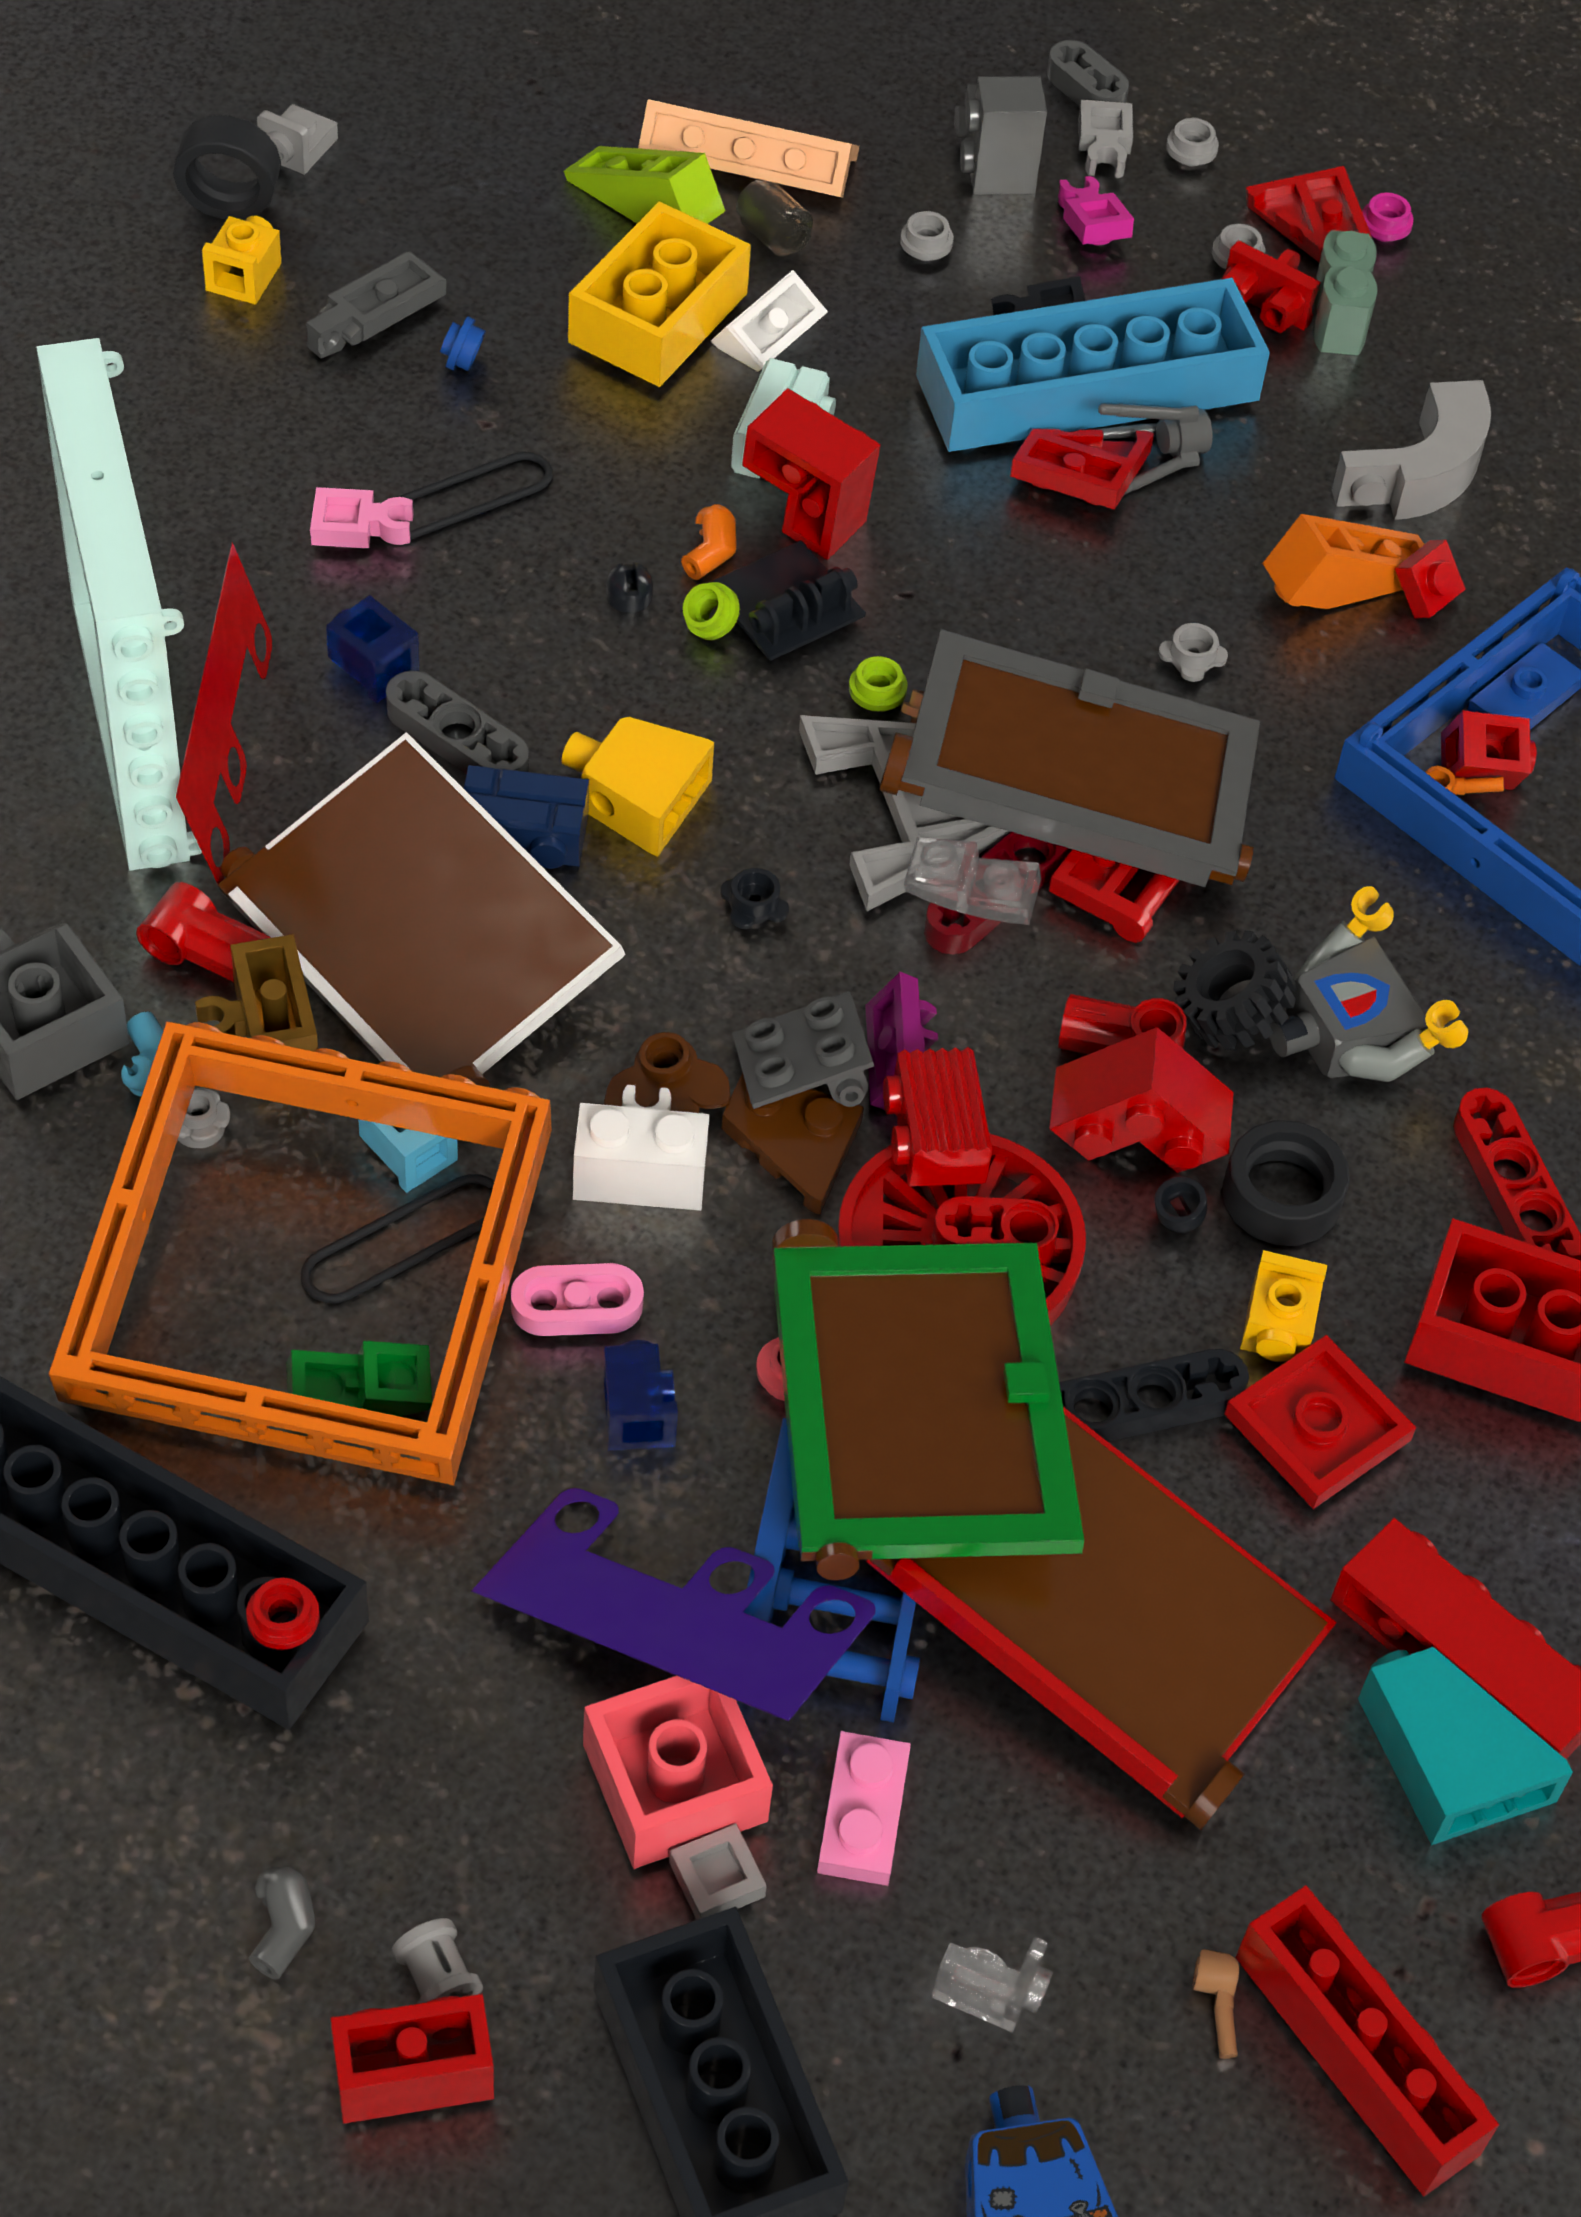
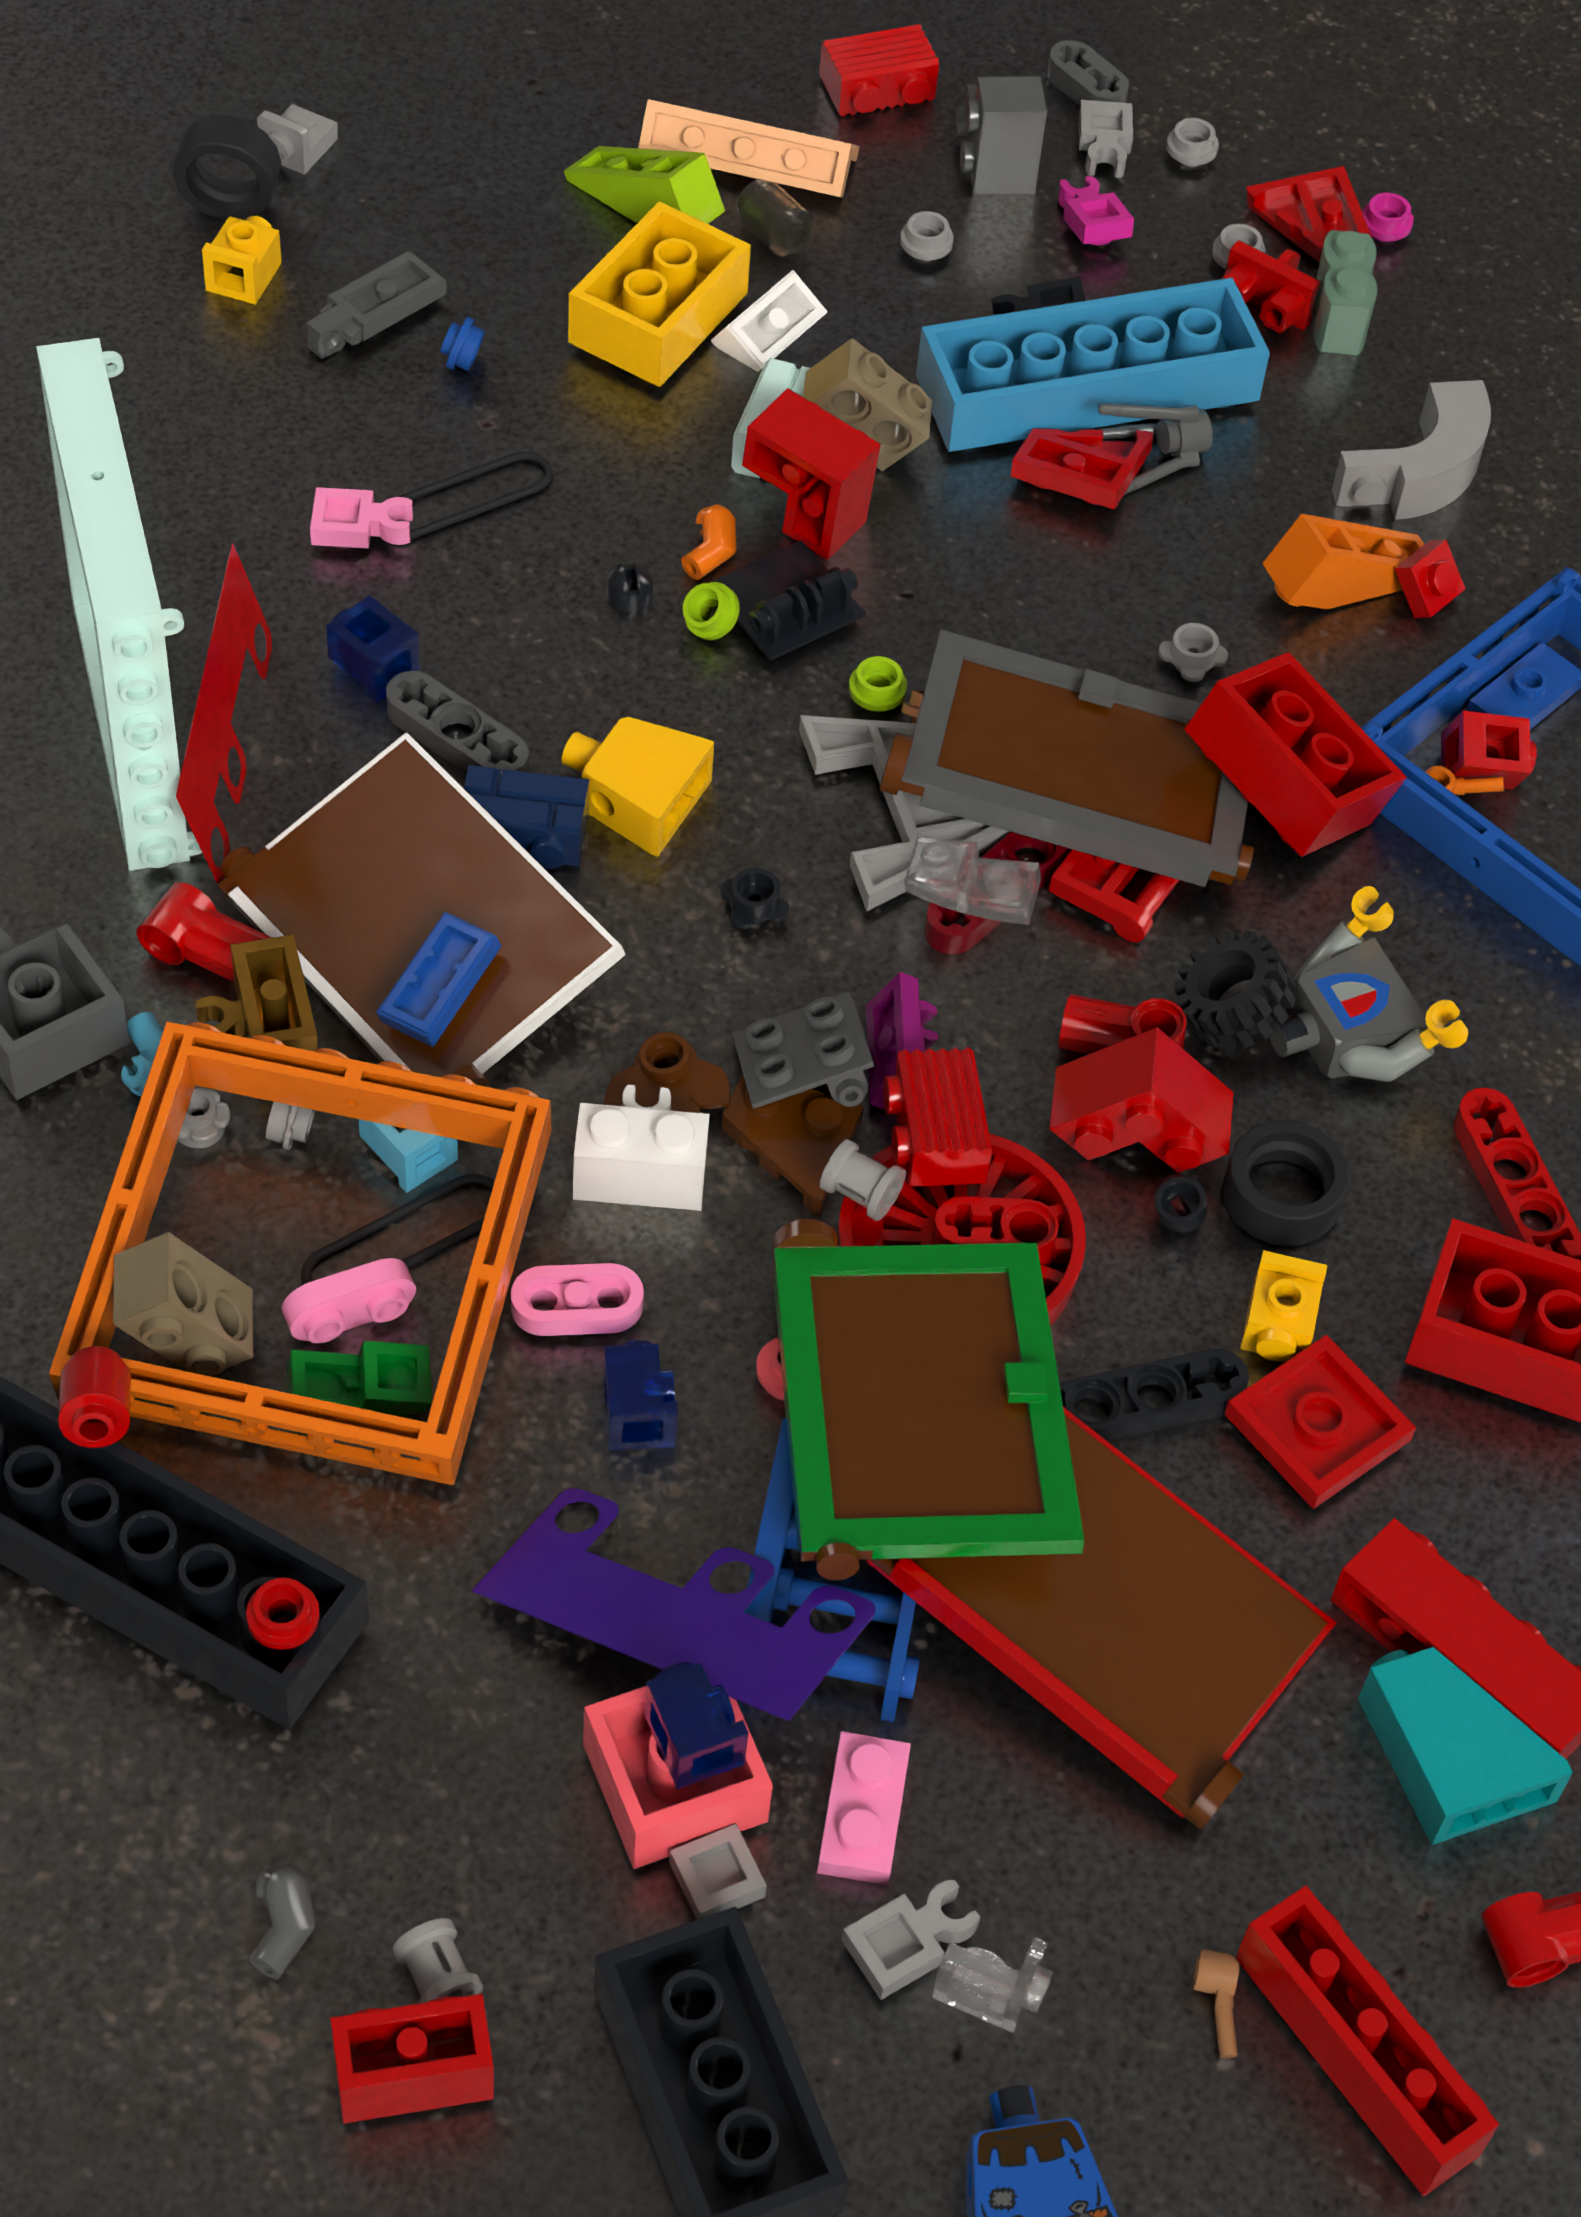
none -> red brick [58,1346,131,1448]
none -> dark tan brick [113,1232,253,1377]
none -> light grey plate [265,1102,315,1150]
none -> bright pink plate [281,1258,417,1343]
none -> blue plate [376,912,501,1047]
none -> clear blue brick [644,1662,748,1789]
none -> dark tan brick [803,338,933,471]
none -> red brick [819,24,939,117]
none -> light grey bush [819,1139,906,1221]
none -> light grey plate [841,1880,980,2000]
none -> red brick [1184,652,1407,857]

